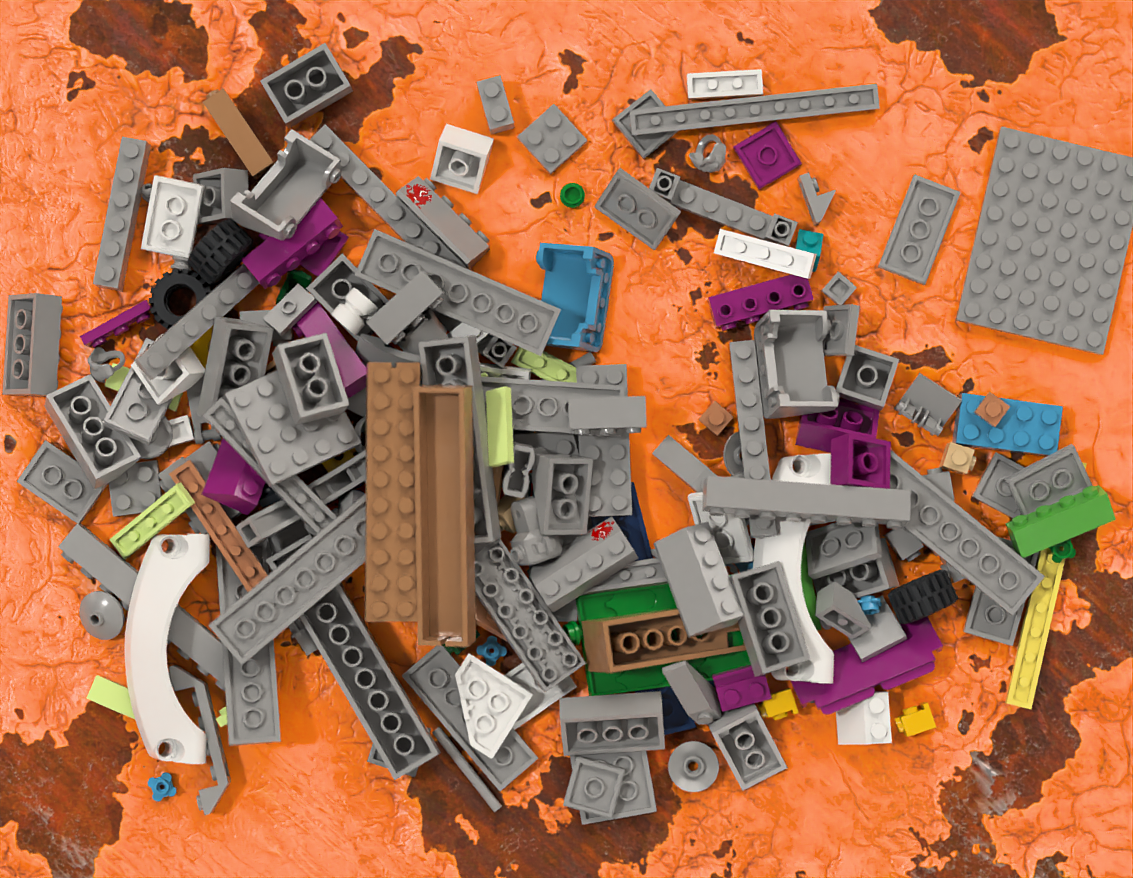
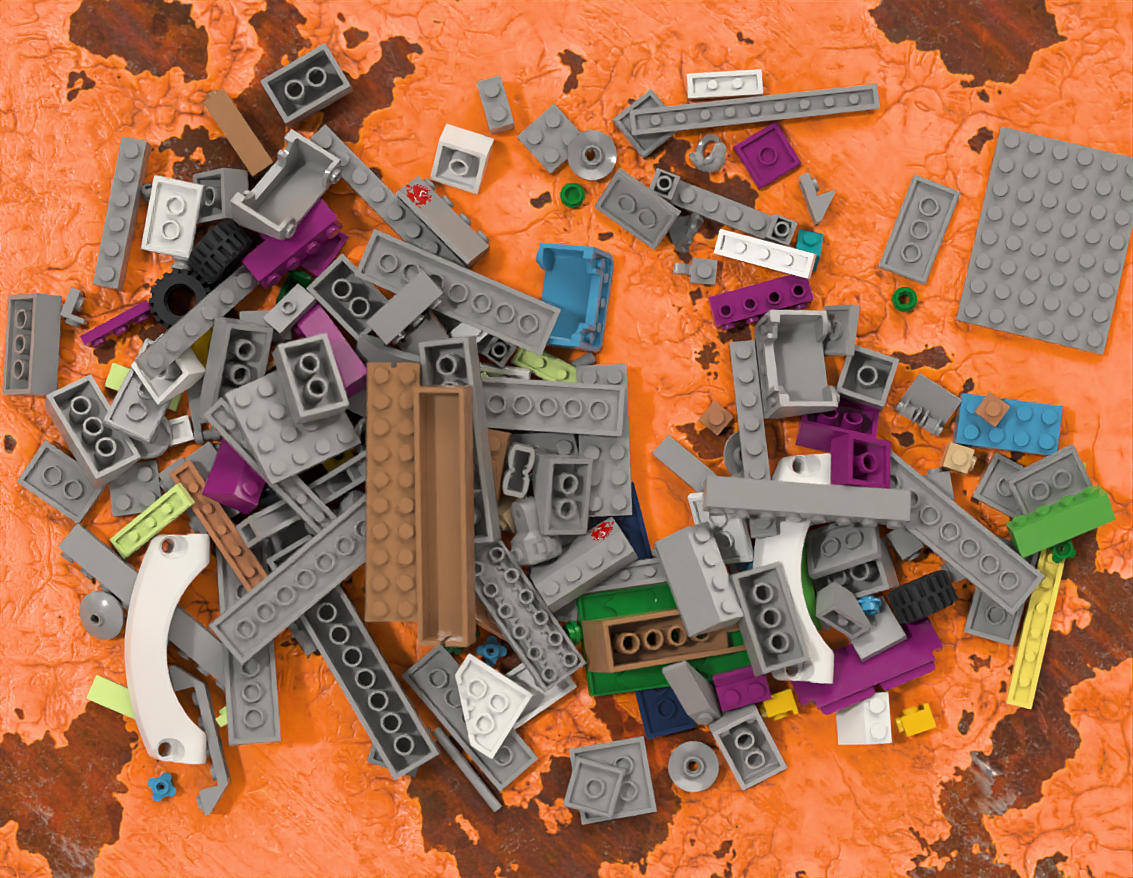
light grey piece [87,347,125,383] -> none
white wheel [331,287,379,336] -> none
yellowish green tile [486,386,514,467] -> none
light grey slope [559,691,665,756] -> none
light grey brick [569,396,646,435] -> none
light grey plate [821,271,857,305] -> none
none -> light grey bracket [60,287,89,328]
none -> light grey dish [567,130,617,180]
none -> dark grey piece [669,213,704,253]
none -> light grey plate [673,258,718,286]
none -> green plate [892,287,917,312]

